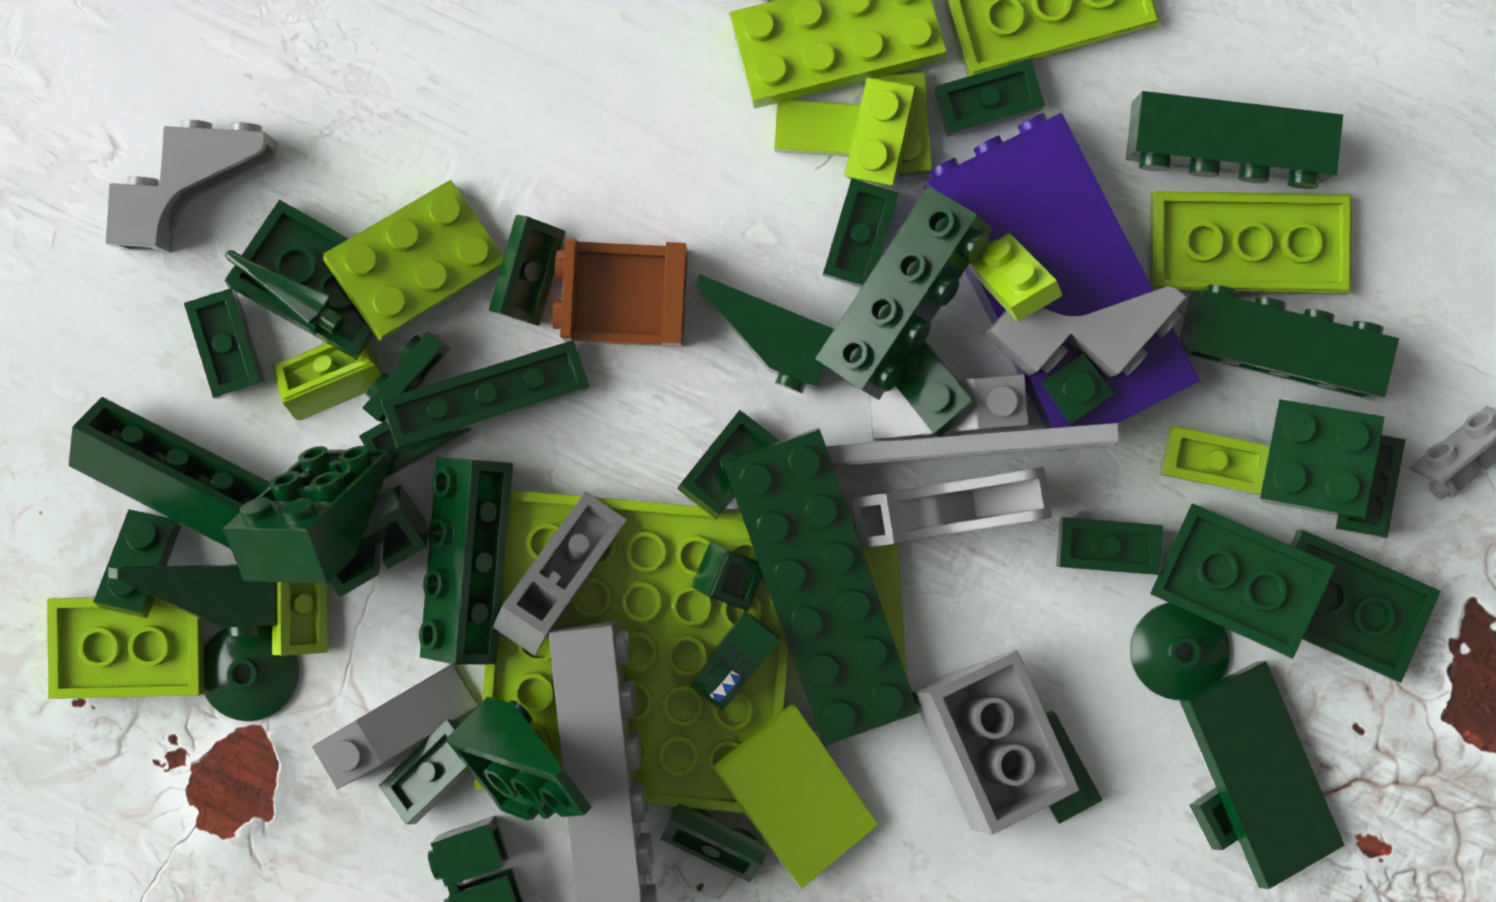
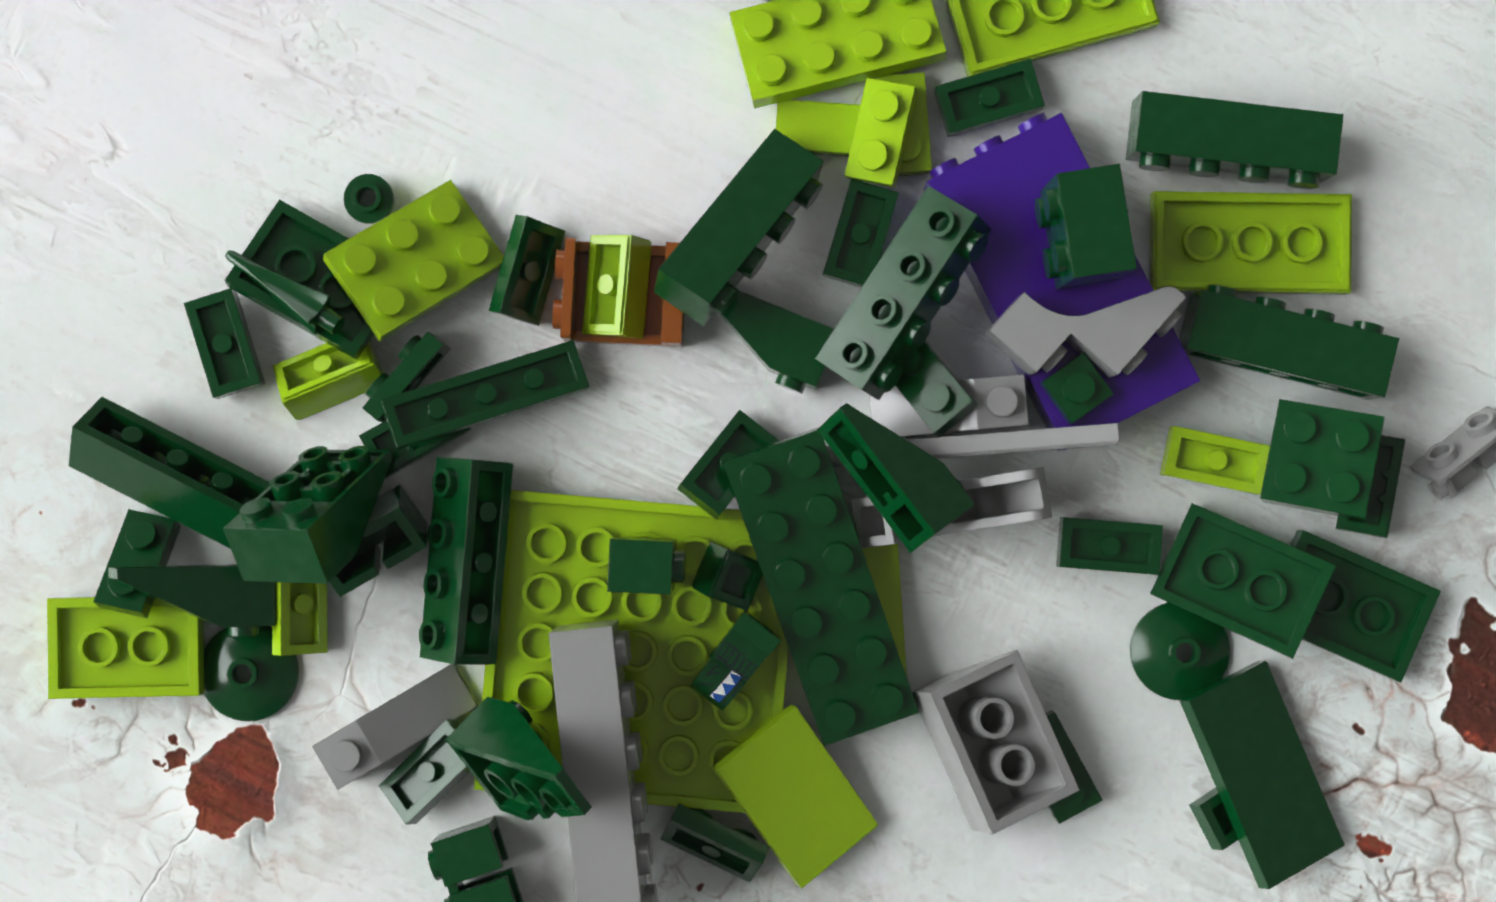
light grey arch [105,119,277,253] -> none
light grey slope [493,492,627,656] -> none
lime plate [969,233,1063,322] -> none
none -> dark green plate [343,174,394,224]
none -> lime slope [582,235,652,339]
none -> dark green piece [607,536,686,595]
none -> dark green brick [654,128,824,326]
none -> dark green slope [817,403,975,553]
none -> dark green brick [1035,164,1137,290]

